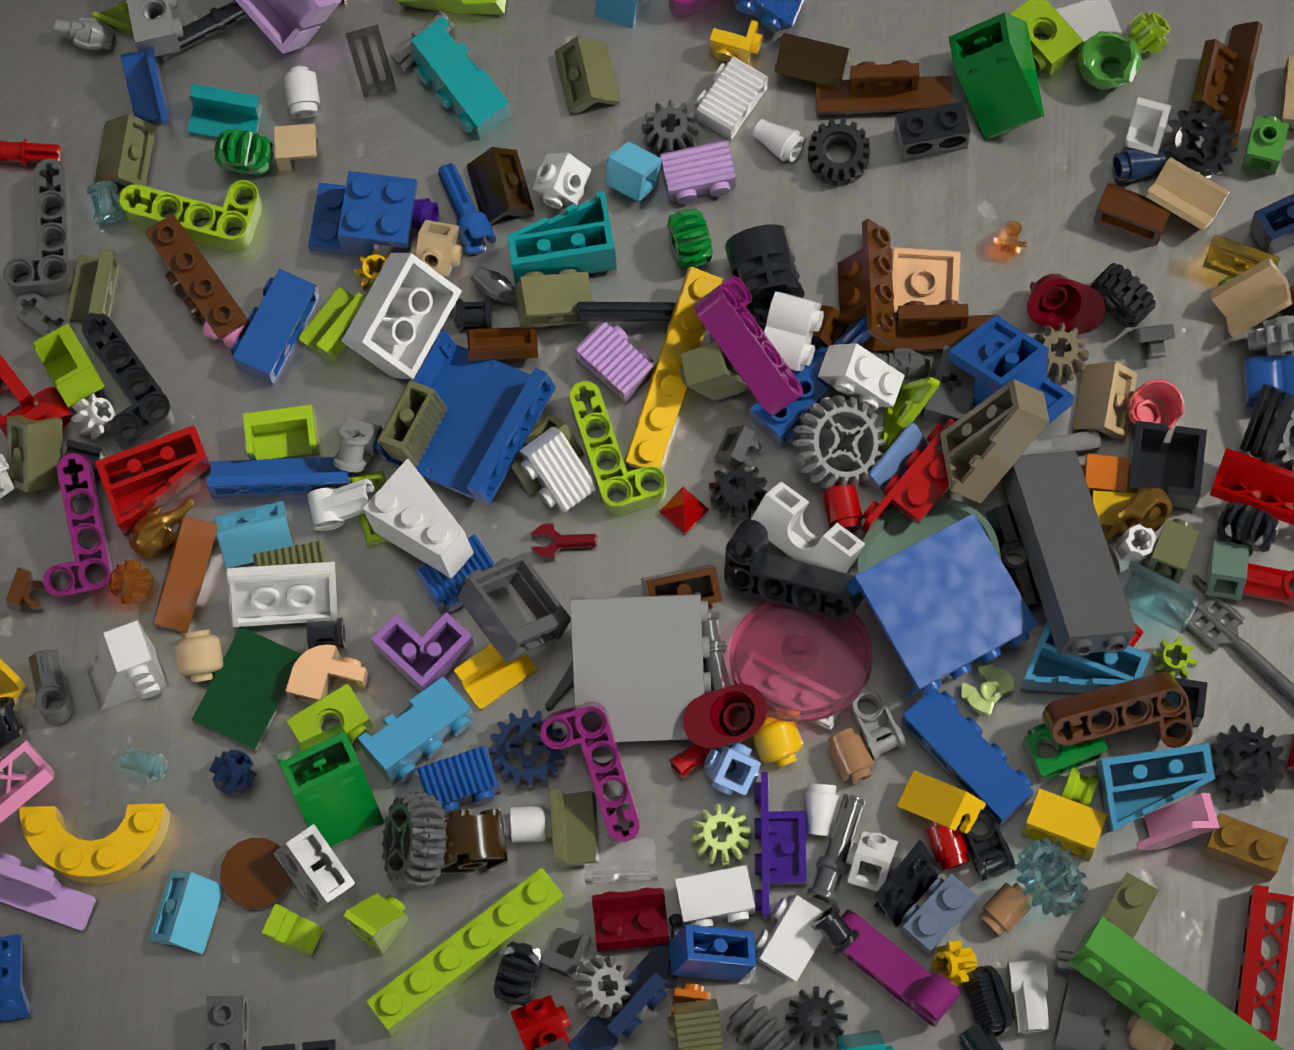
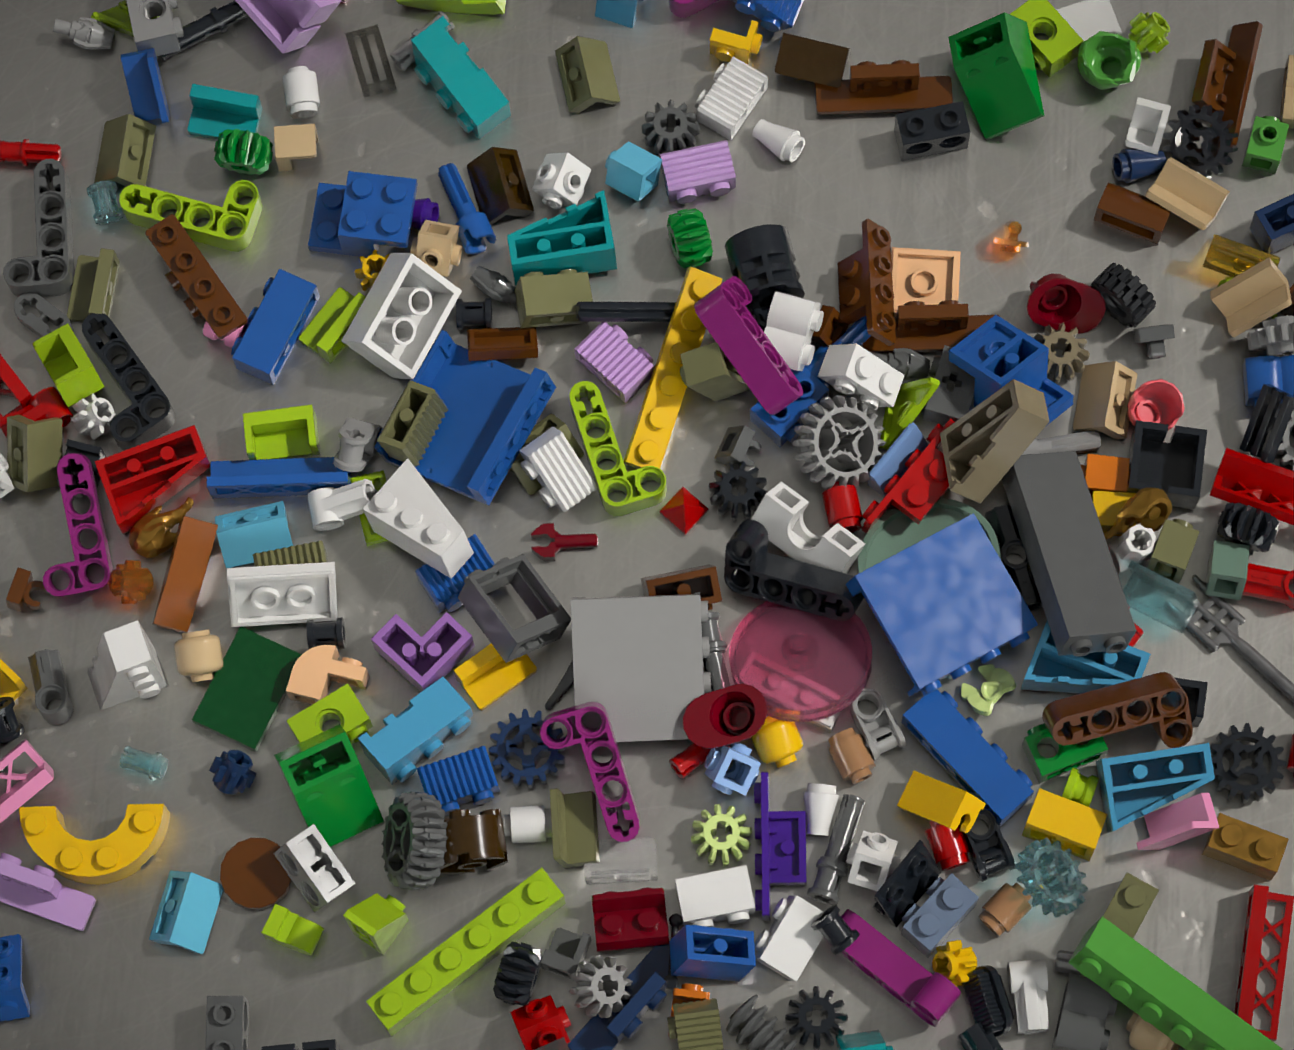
black tyre [808,118,870,186] -> none
lime gear [1151,636,1198,679] -> none

